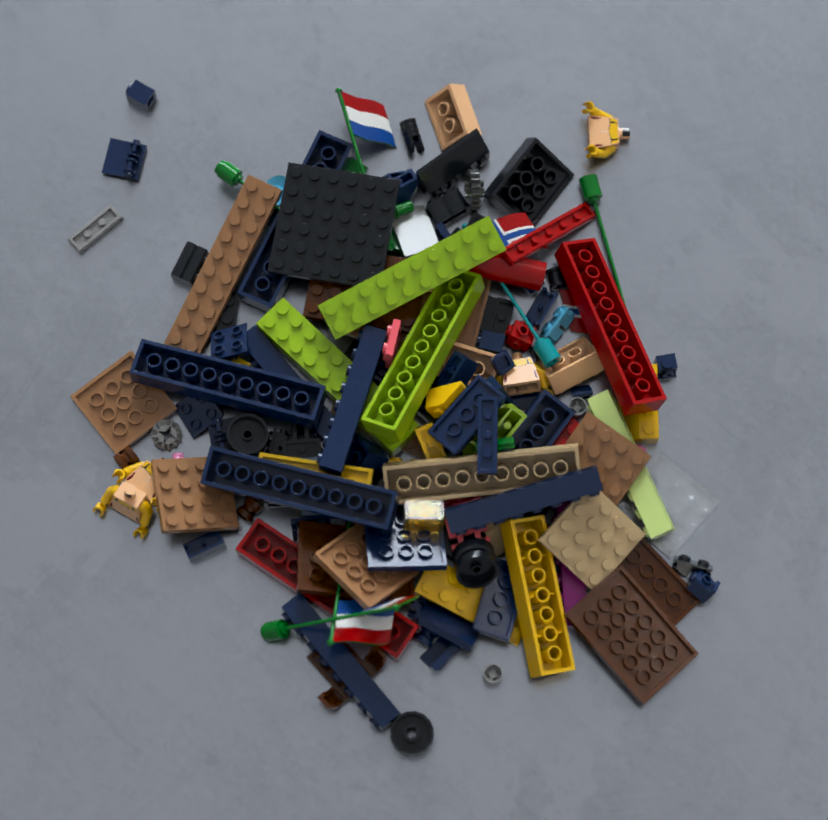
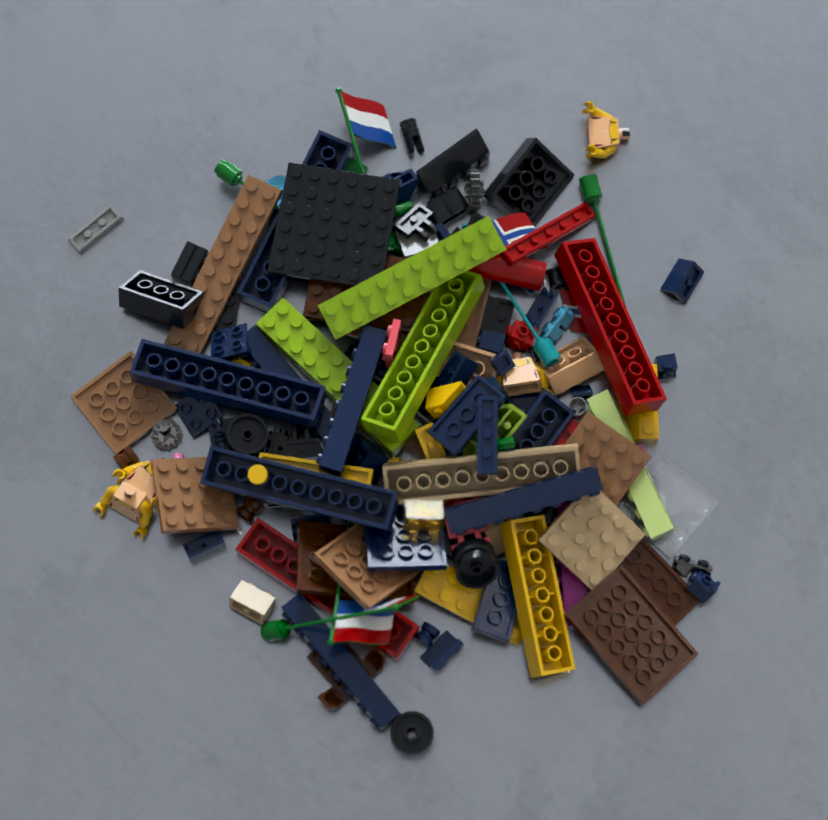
dark blue hinge [102,138,147,180] -> none
dark blue brick [126,80,156,112] -> none
dark blue tile [407,595,481,652] -> none
light nougat slope [425,84,482,151] -> none
light grey wheel [483,663,503,686] -> none
none -> black slope [118,270,204,329]
none -> brick [229,580,276,625]
none -> yellow tile [248,464,268,485]
none -> hinge [394,202,437,242]
none -> dark blue panel [661,258,704,303]

